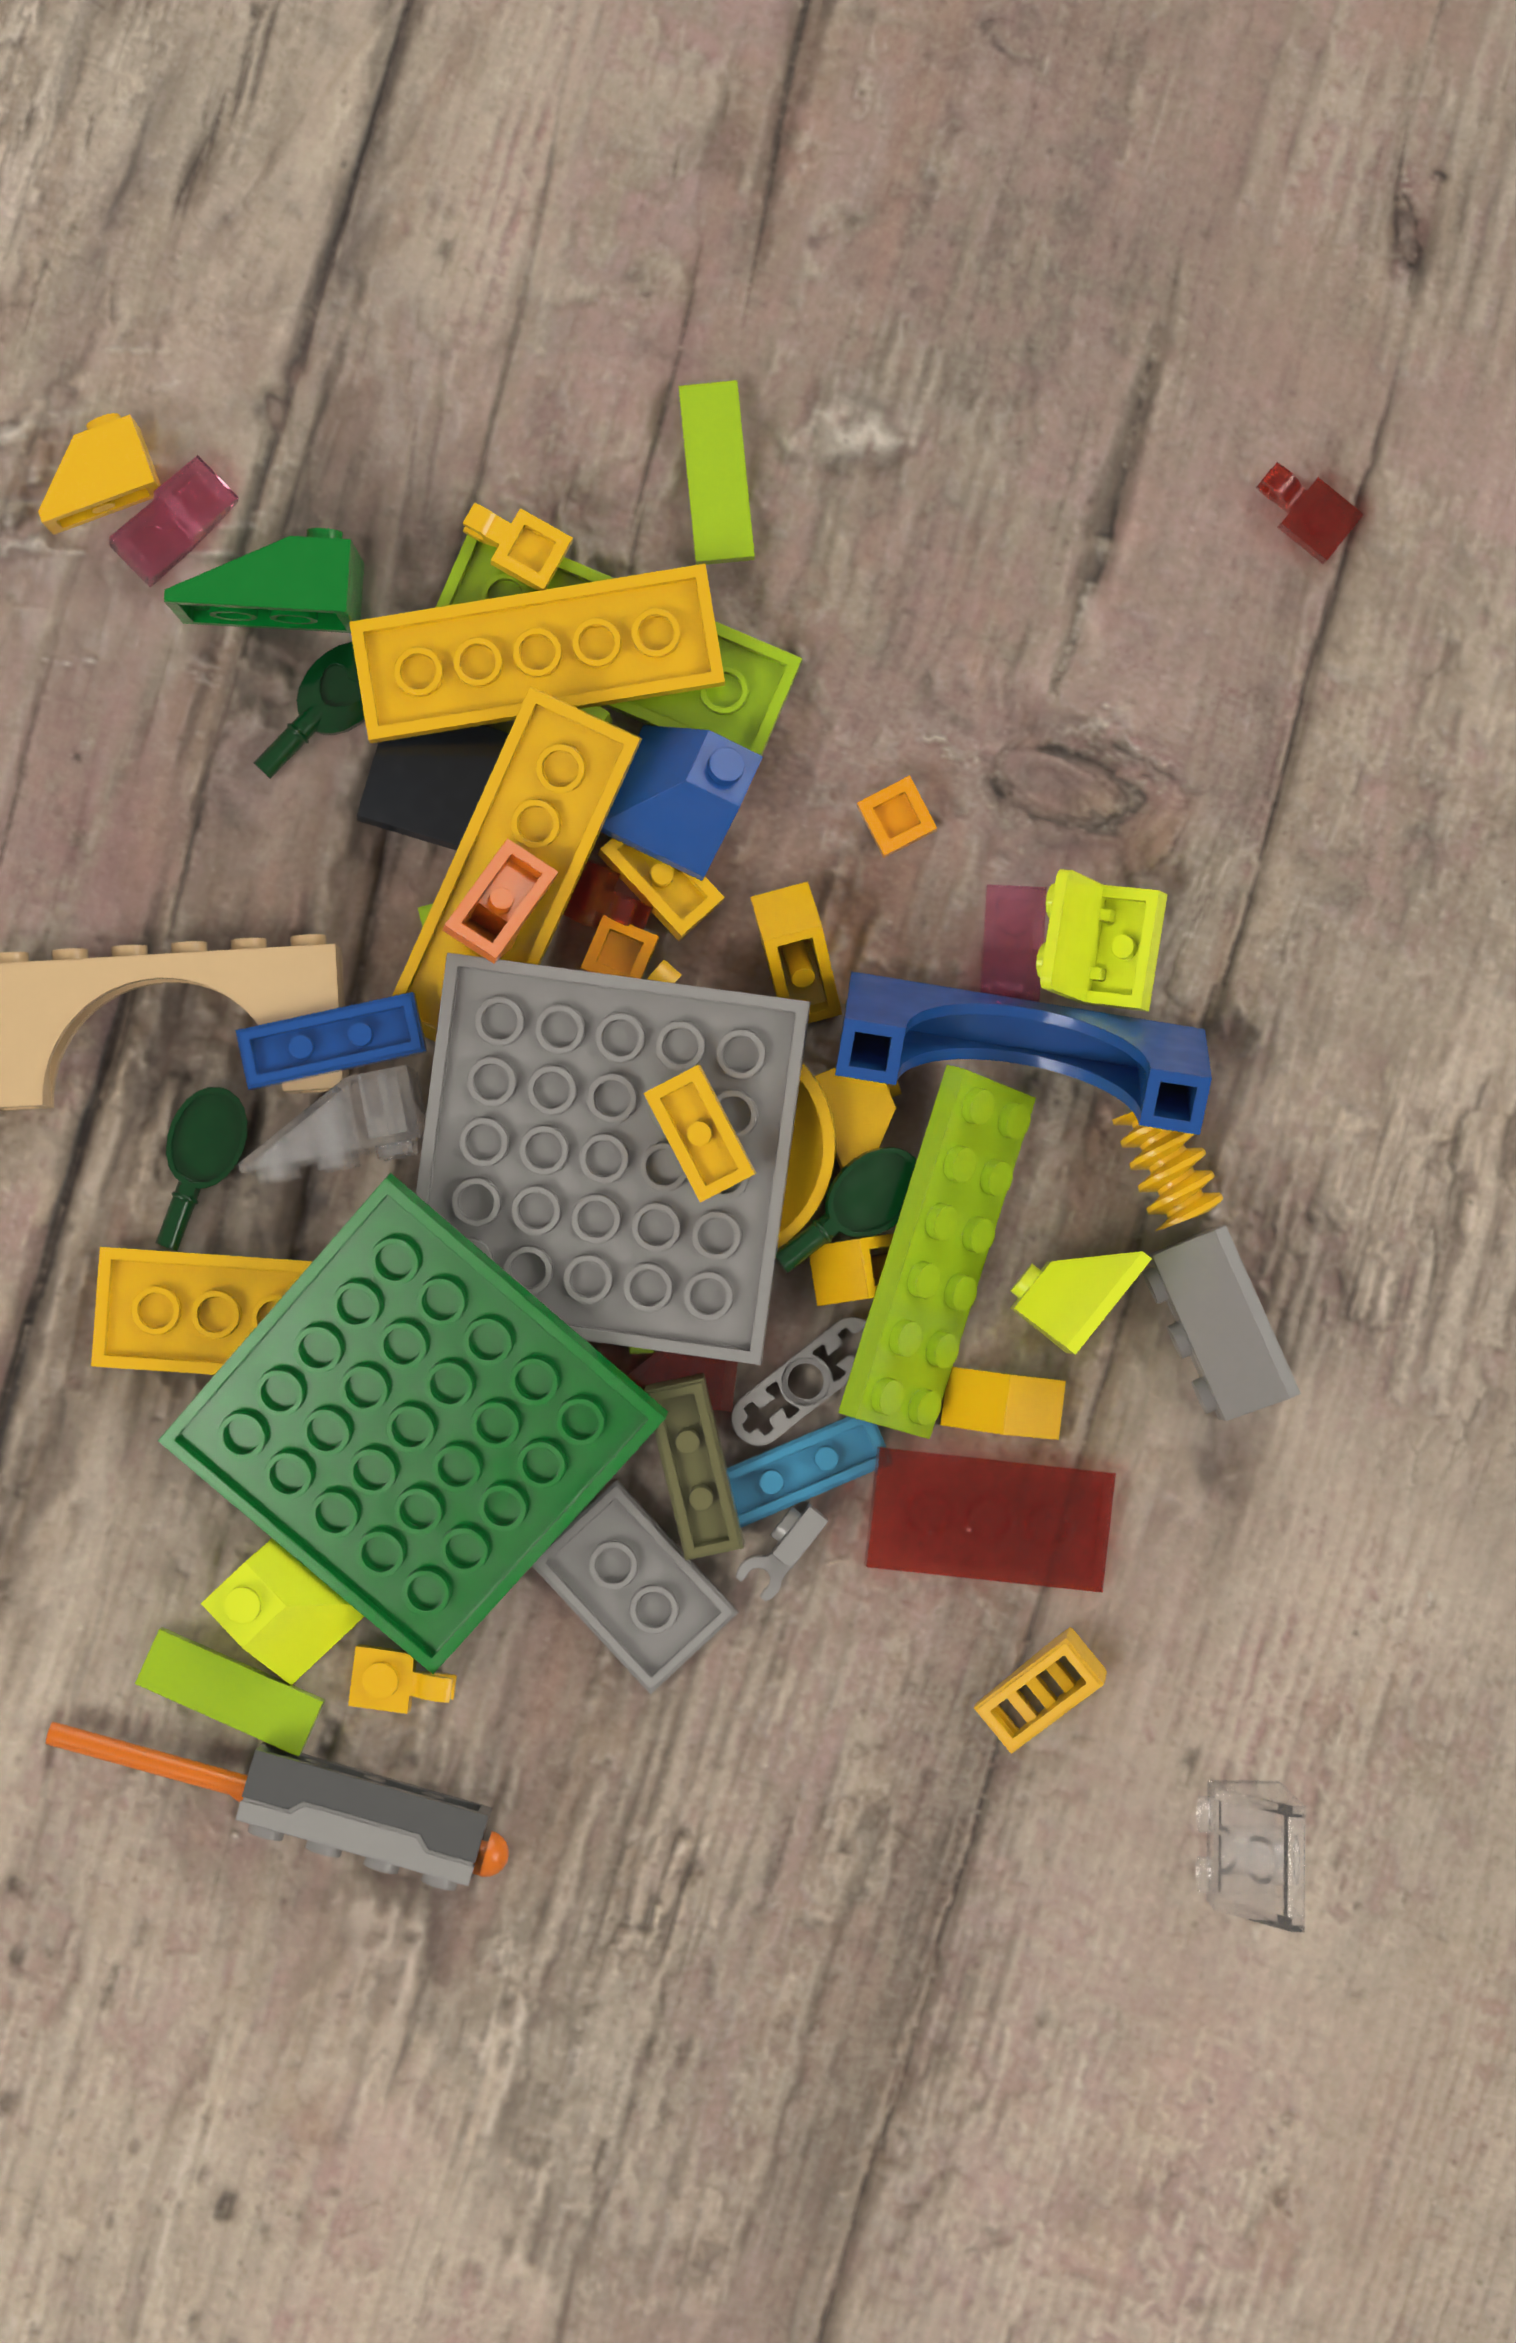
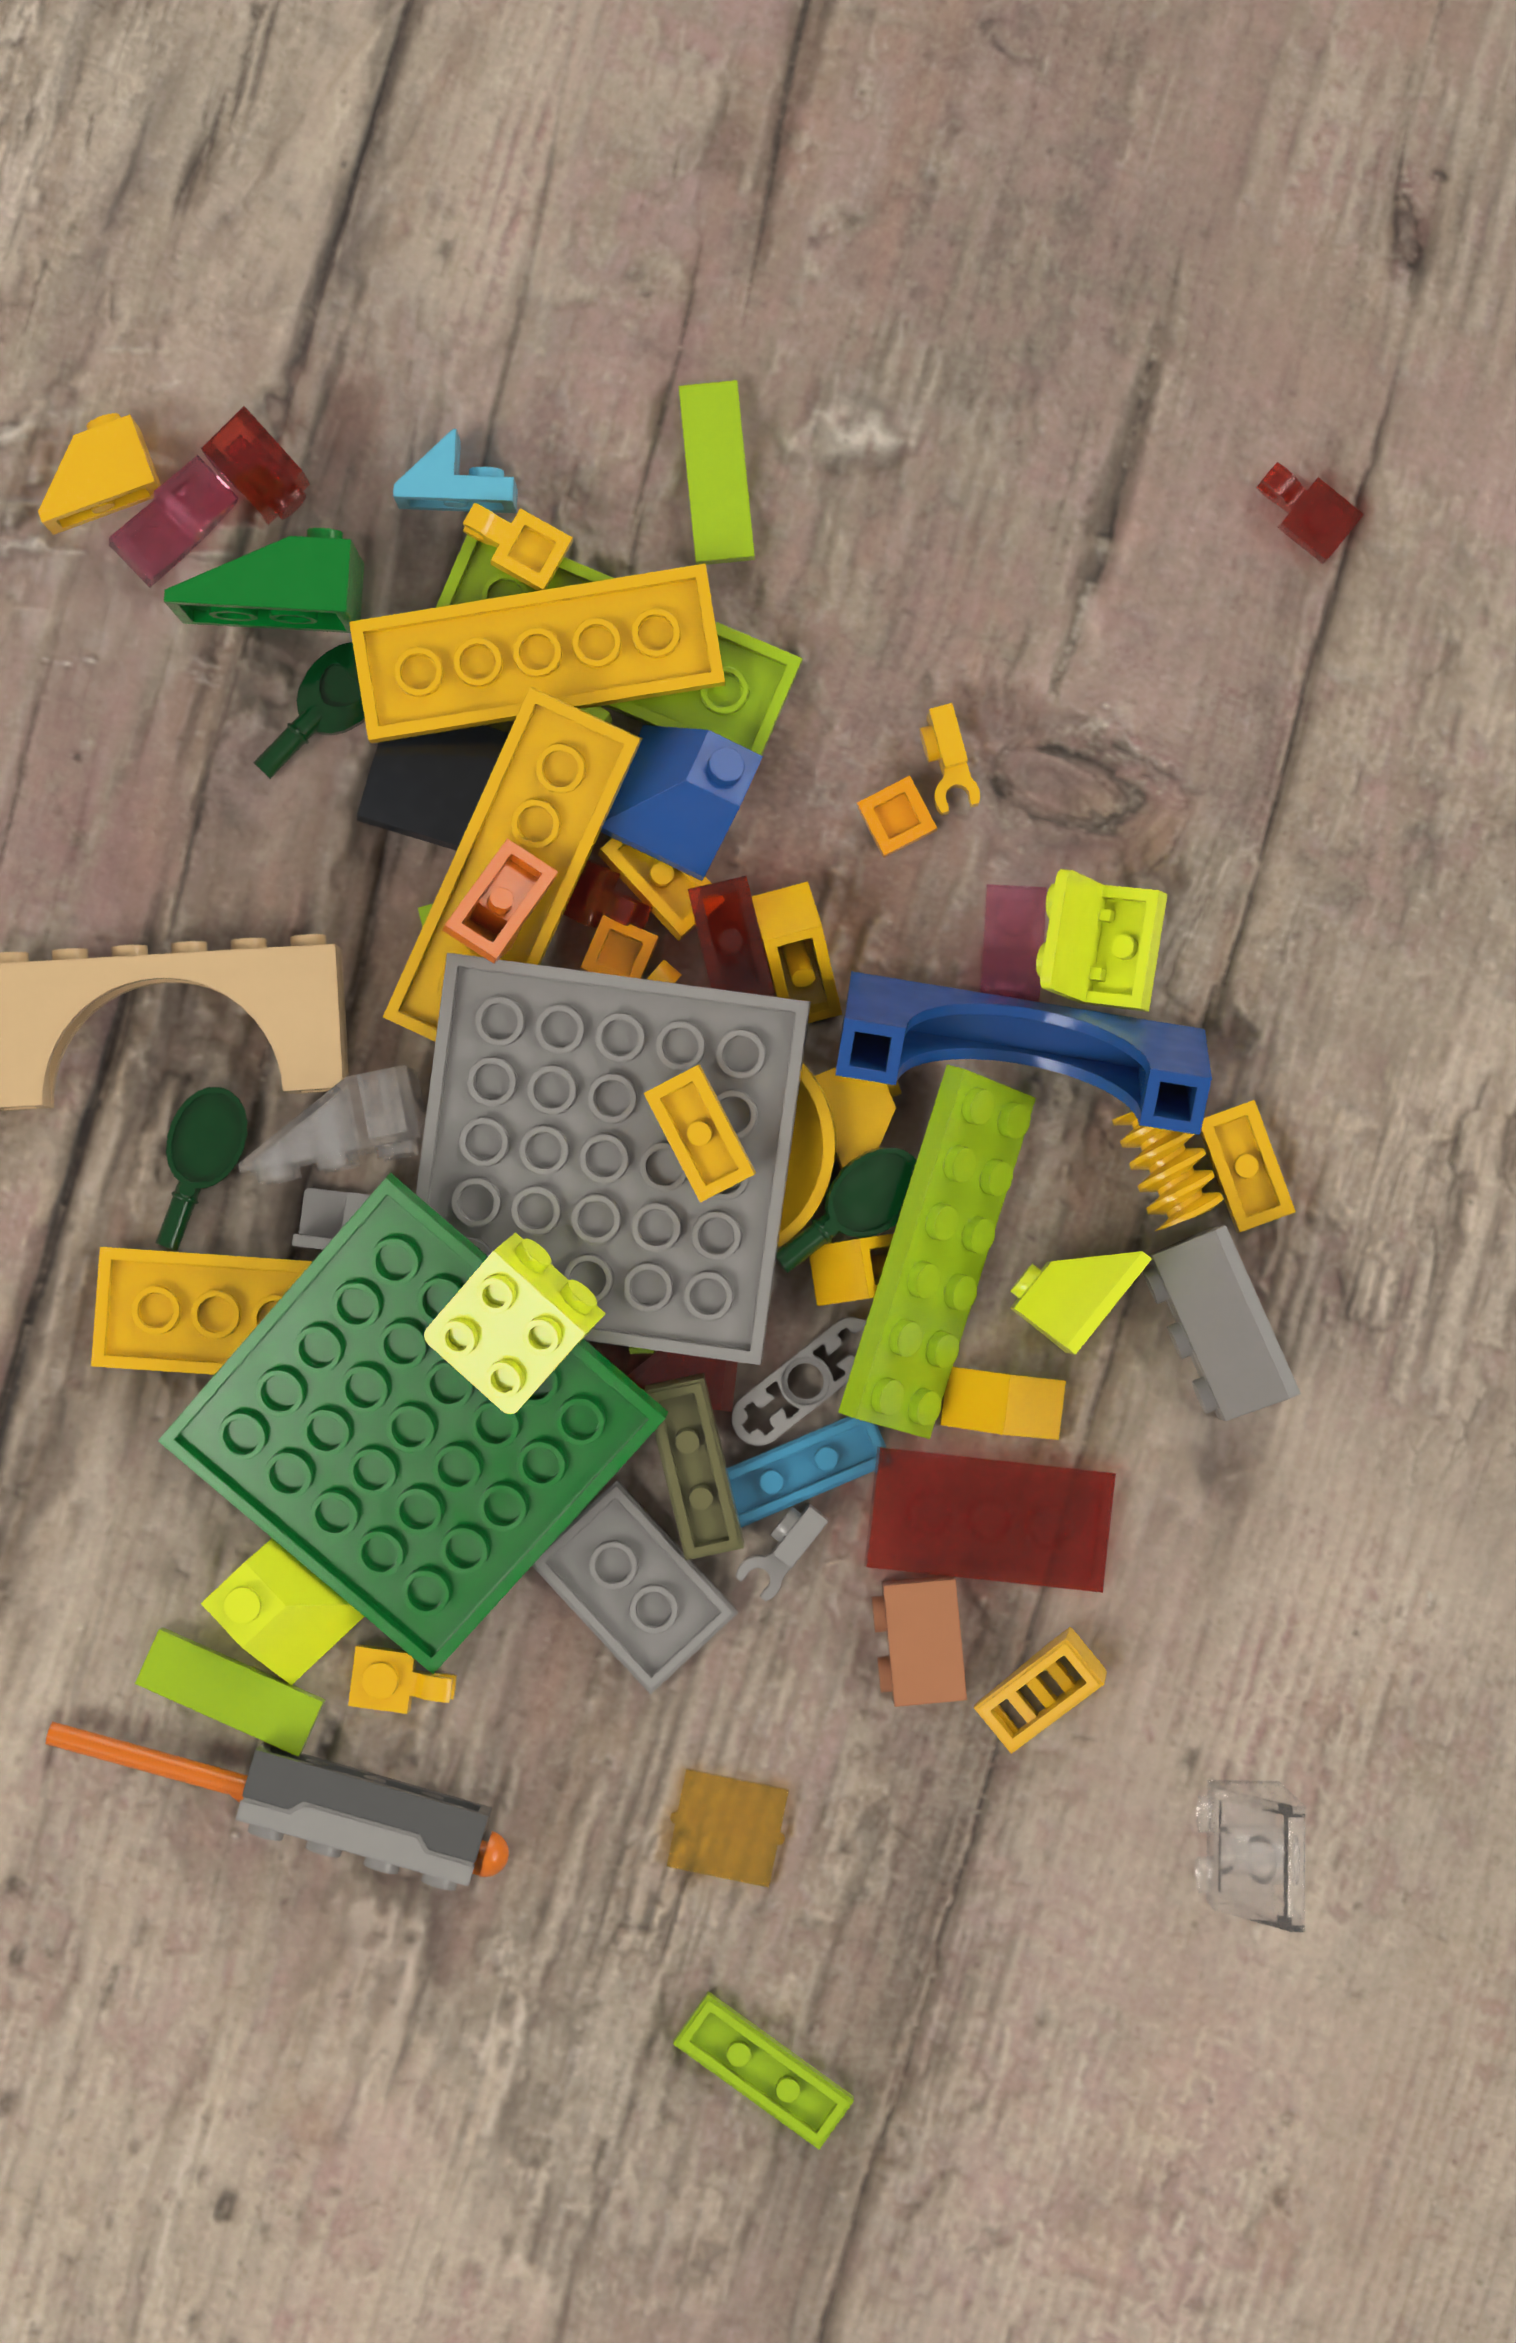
blue tile [235,992,427,1090] -> none
none -> clear red slope [201,406,310,525]
none -> light grey panel [292,1188,370,1250]
none -> medium azure slope [393,429,518,513]
none -> neon yellow bracket [424,1232,606,1414]
none -> clear yellow piece [666,1768,789,1888]
none -> lime tile [673,1991,854,2150]
none -> clear red slope [688,875,774,997]
none -> nougat brick [872,1575,967,1707]
none -> yellow plate [919,703,980,816]
none -> yellow plate [1200,1100,1296,1233]

